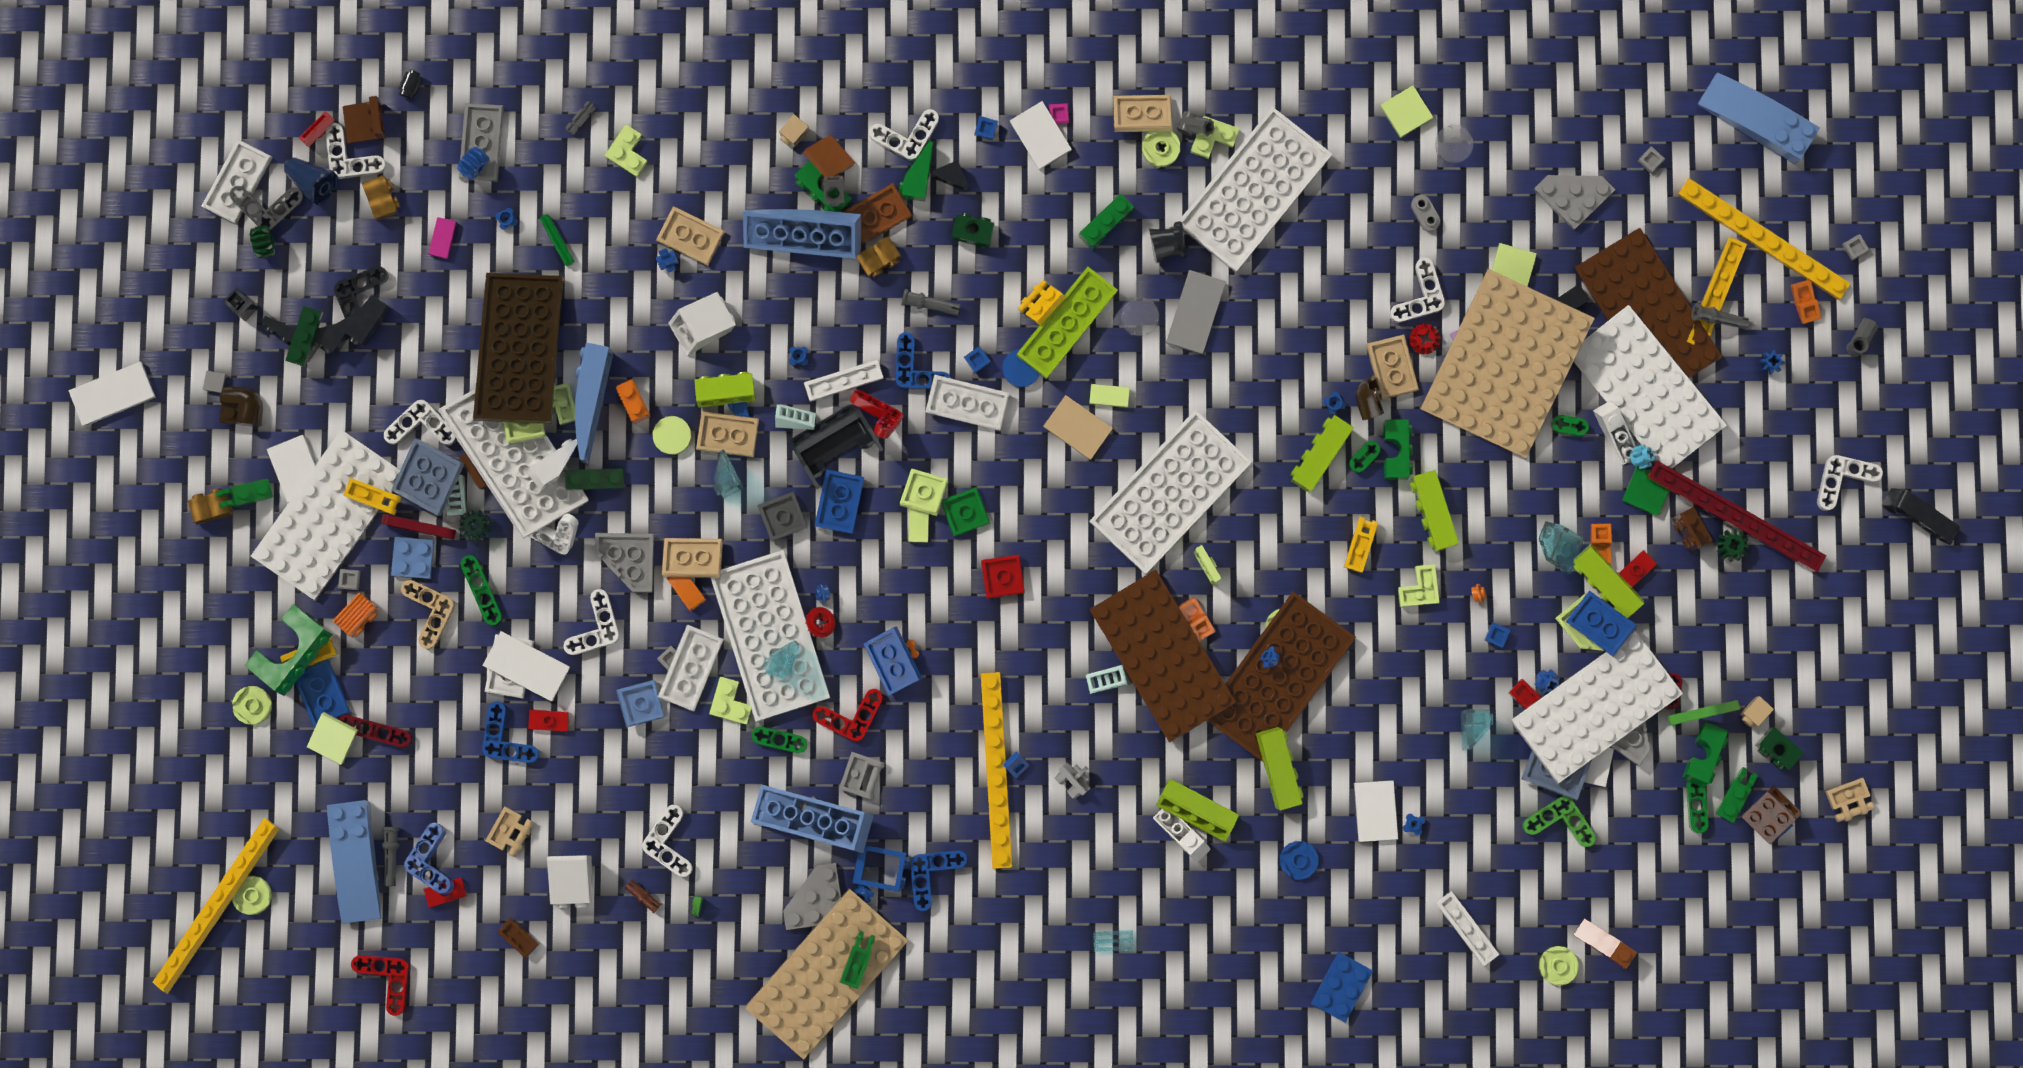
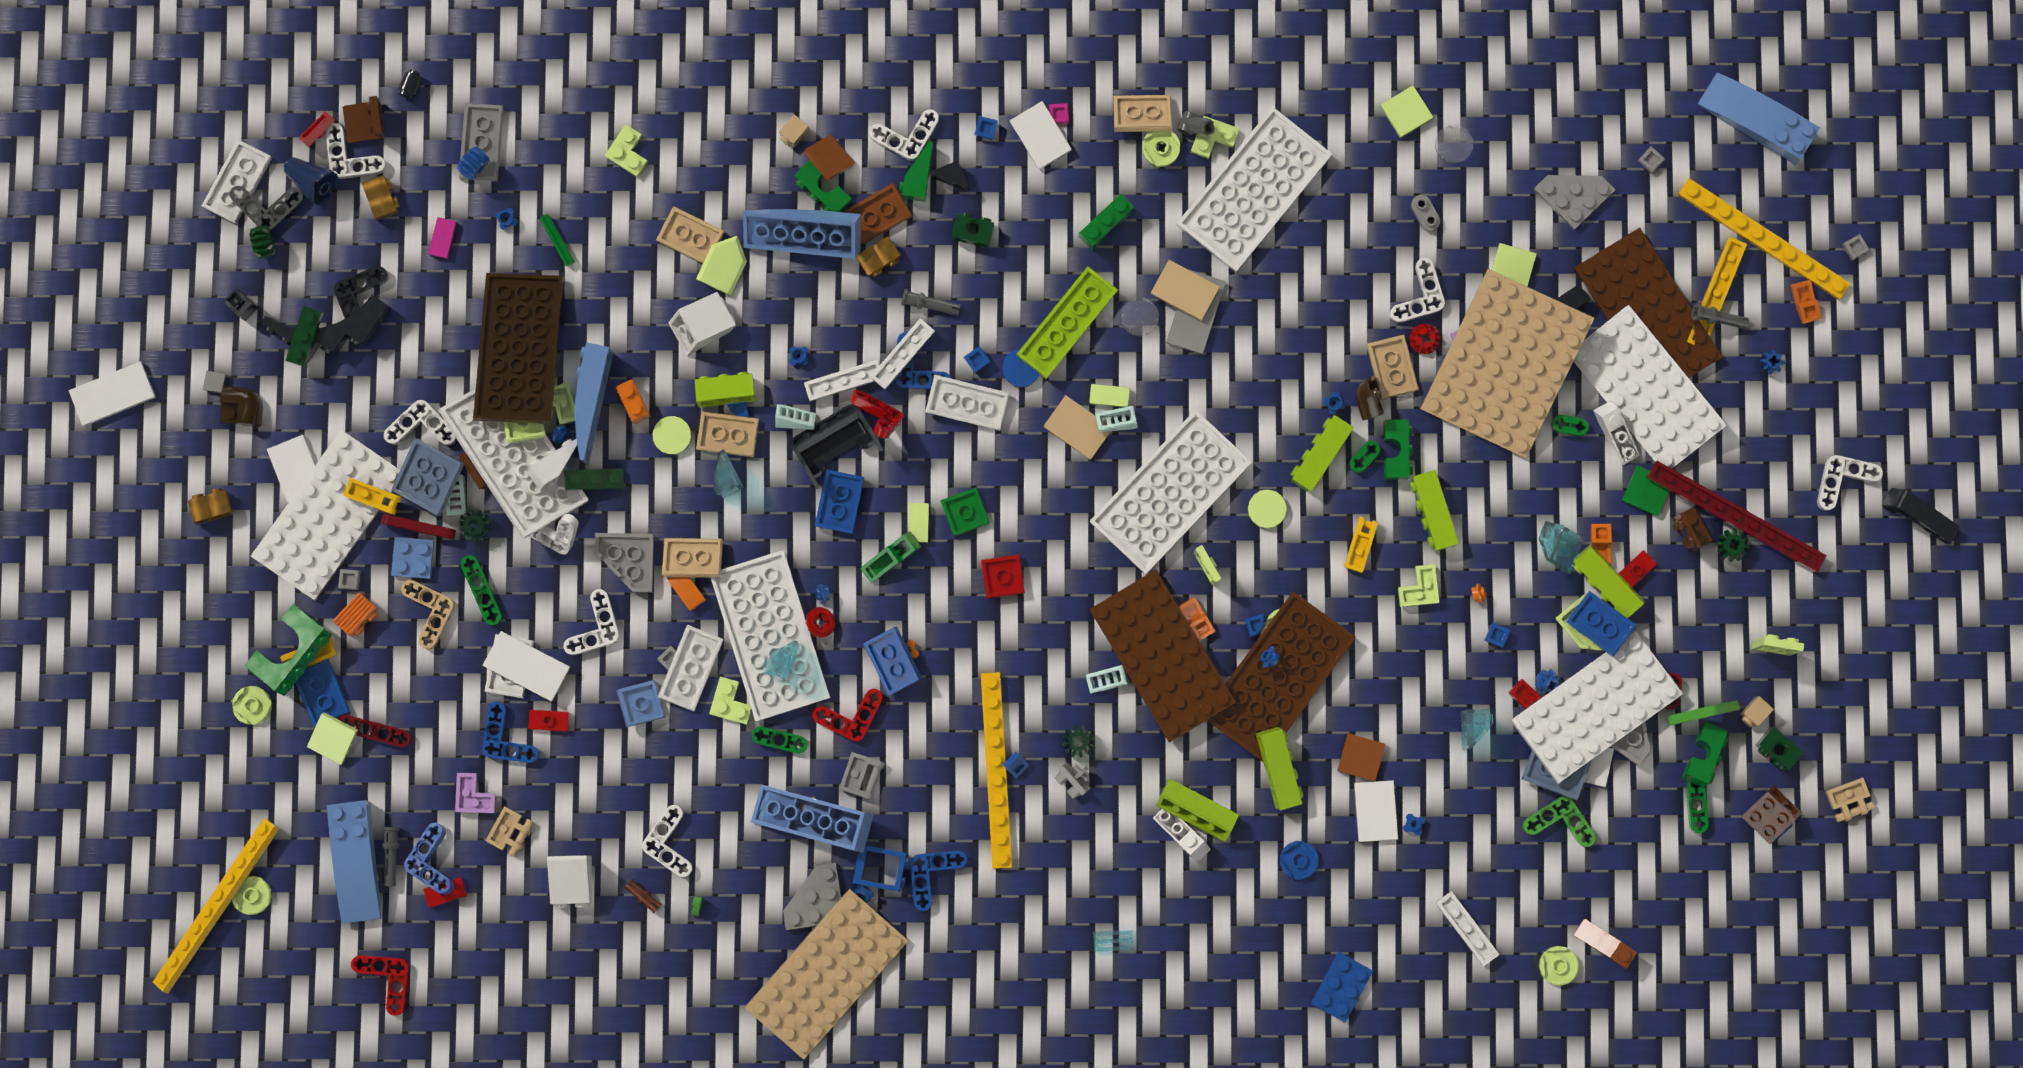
green hinge [215,478,273,508] -> none
reddish brown plate [497,917,539,959] -> none
dark grey axle [566,101,596,135] -> none
blue gear [656,248,679,273] -> none
dark grey plate [757,491,807,542] -> none
dark grey brick [823,176,845,206] -> none
green hinge [839,931,875,989] -> none
yellowish green tile [900,469,949,516] -> none
yellow plate [1017,280,1066,326] -> none
black hat [1149,221,1188,263] -> none
medium azure gear [1630,444,1655,469] -> none
green hinge [1715,767,1758,823] -> none
dark grey piece [1846,318,1879,357] -> none
none -> lavender plate [455,773,496,813]
none -> blue plate [551,425,570,445]
none -> yellowish green tile [696,236,747,296]
none -> green slope [860,531,921,584]
none -> white plate [870,319,935,390]
none -> clear green gear [1061,725,1094,758]
none -> light aqua slope [1095,406,1138,432]
none -> tan tile [1151,260,1220,321]
none -> blue tile [1245,613,1264,638]
none -> yellowish green tile [1248,490,1287,529]
none -> dark orange tile [1337,733,1385,782]
none -> yellowish green plate [1751,634,1804,656]

